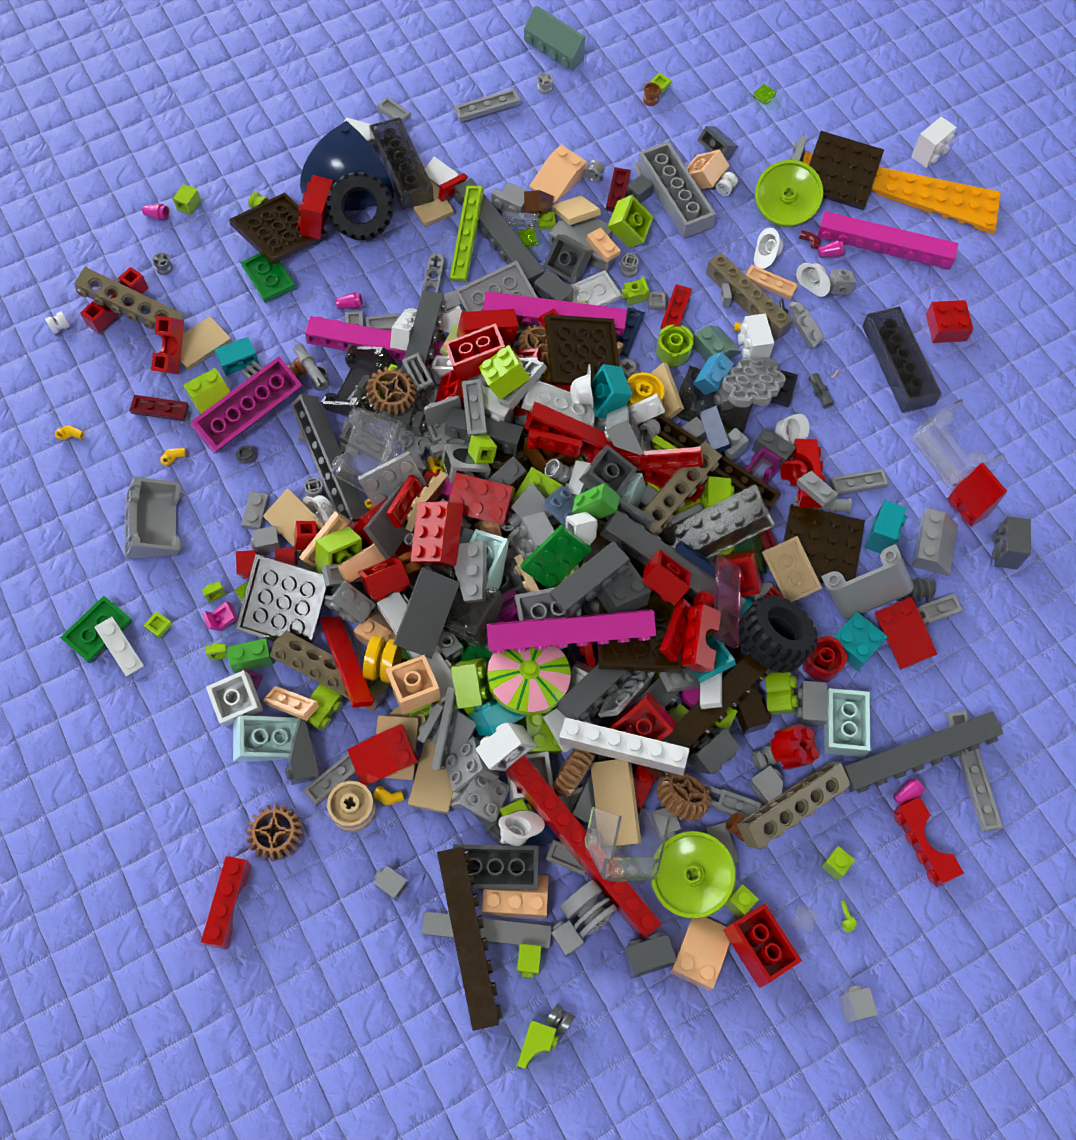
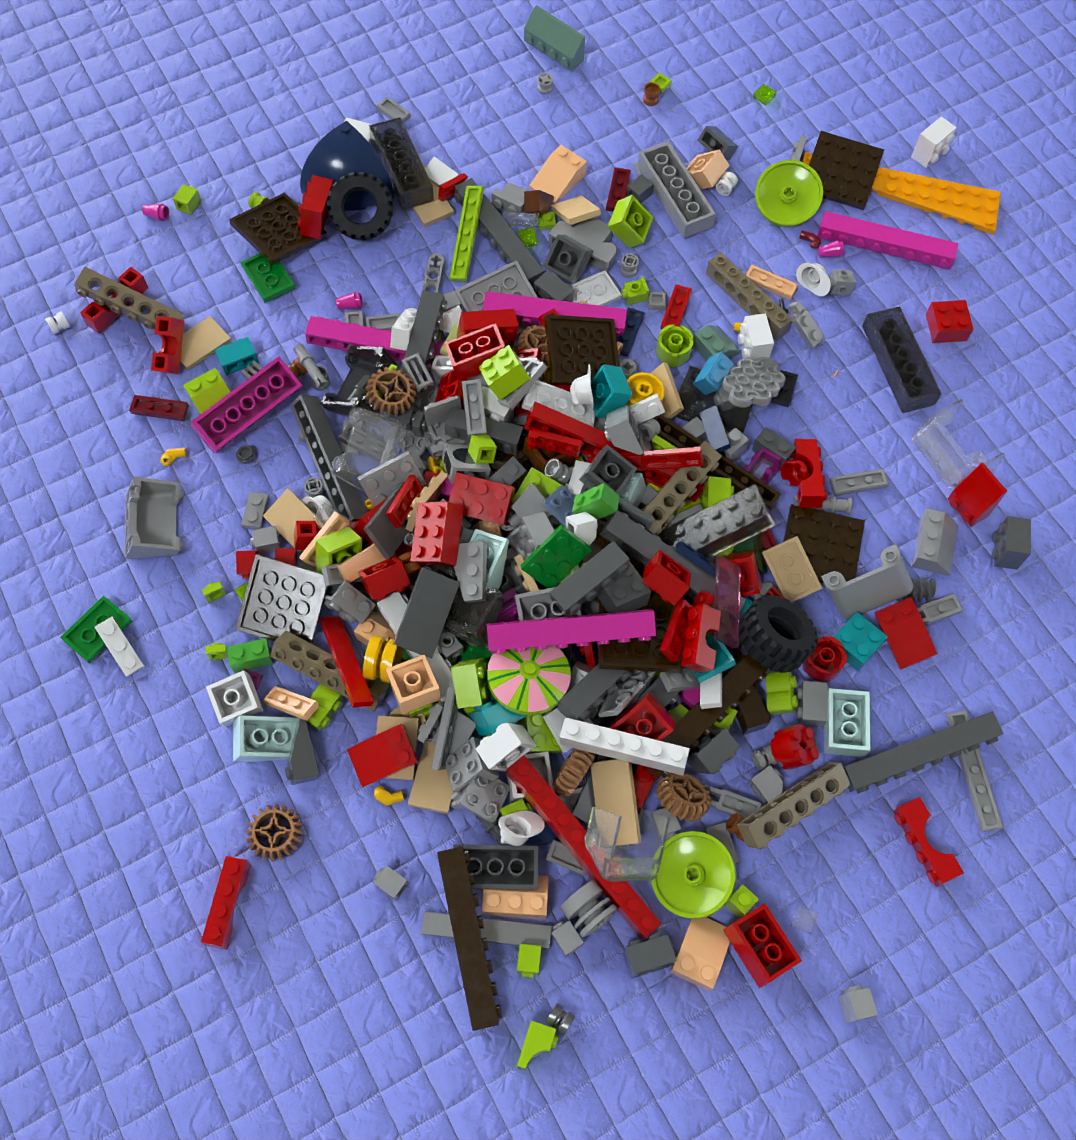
yellow arm [55,425,85,440] -> none
lime plate [143,611,173,639] -> none
flat silver wheel [152,253,173,275] -> none
dark pink bracket [202,602,238,632] -> none
light grey tile [303,753,356,807] -> none
tan wheel [327,781,376,833] -> none
light grey plate [454,89,520,122] -> none
light grey wheel [585,160,605,182] -> none
light nougat plate [586,227,621,262] -> none
light grey tile [720,283,732,308] -> none
white piece [754,228,783,269] -> none
white piece [774,414,810,445] -> none
light grey plate [796,471,838,508] -> none
dark grey pin [808,373,834,409] -> none
lime brick [821,846,855,881] -> none
lime hand [840,900,857,933] -> none
teal brick [864,500,907,554] -> none
dark pink cone [893,778,925,806] -> none

